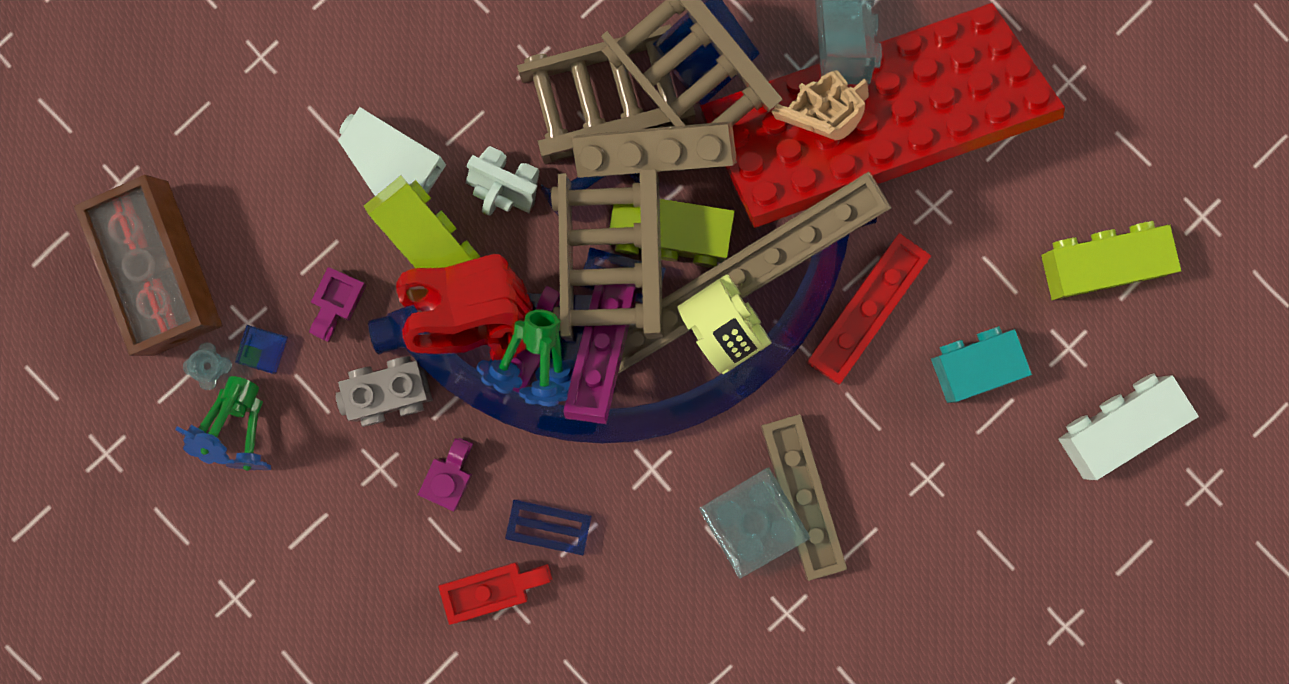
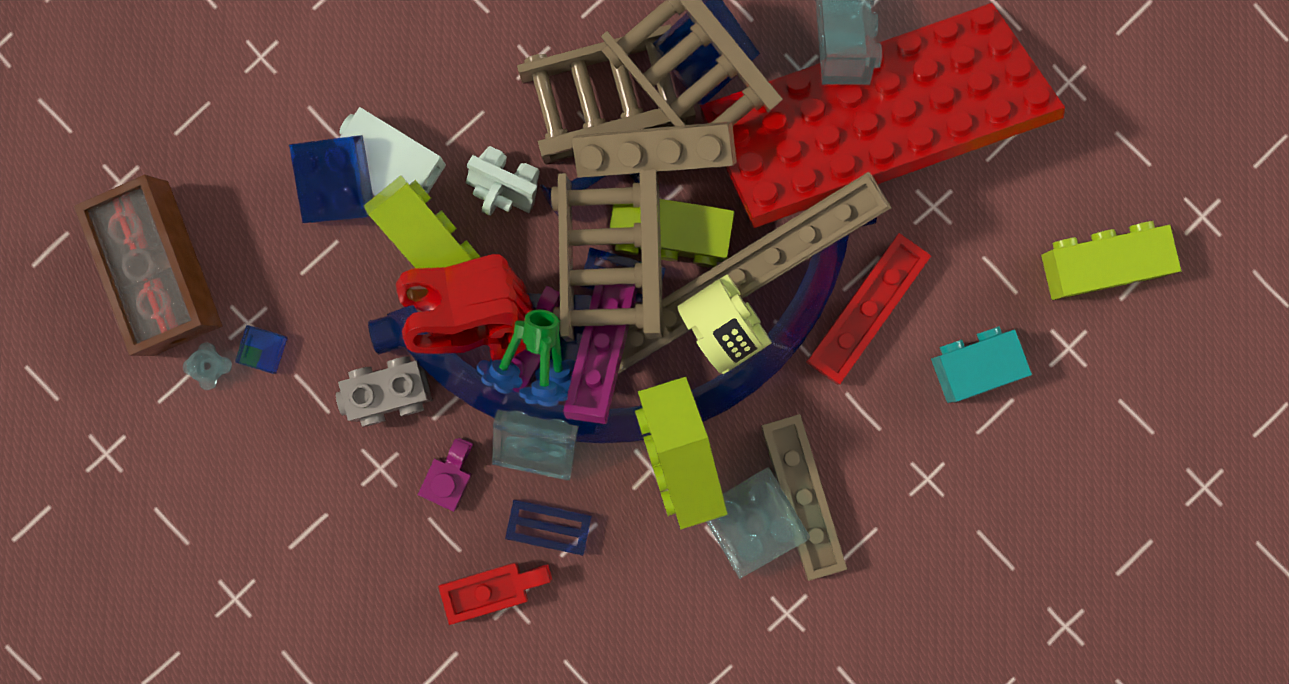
plant [175,376,271,471] -> none
magenta plate [309,267,367,342] -> none
tan piece [772,70,869,140] -> none
light aqua brick [1058,373,1199,480] -> none
none -> clear blue plate [289,135,373,223]
none -> clear light blue plate [492,410,578,481]
none -> lime brick [635,377,728,529]

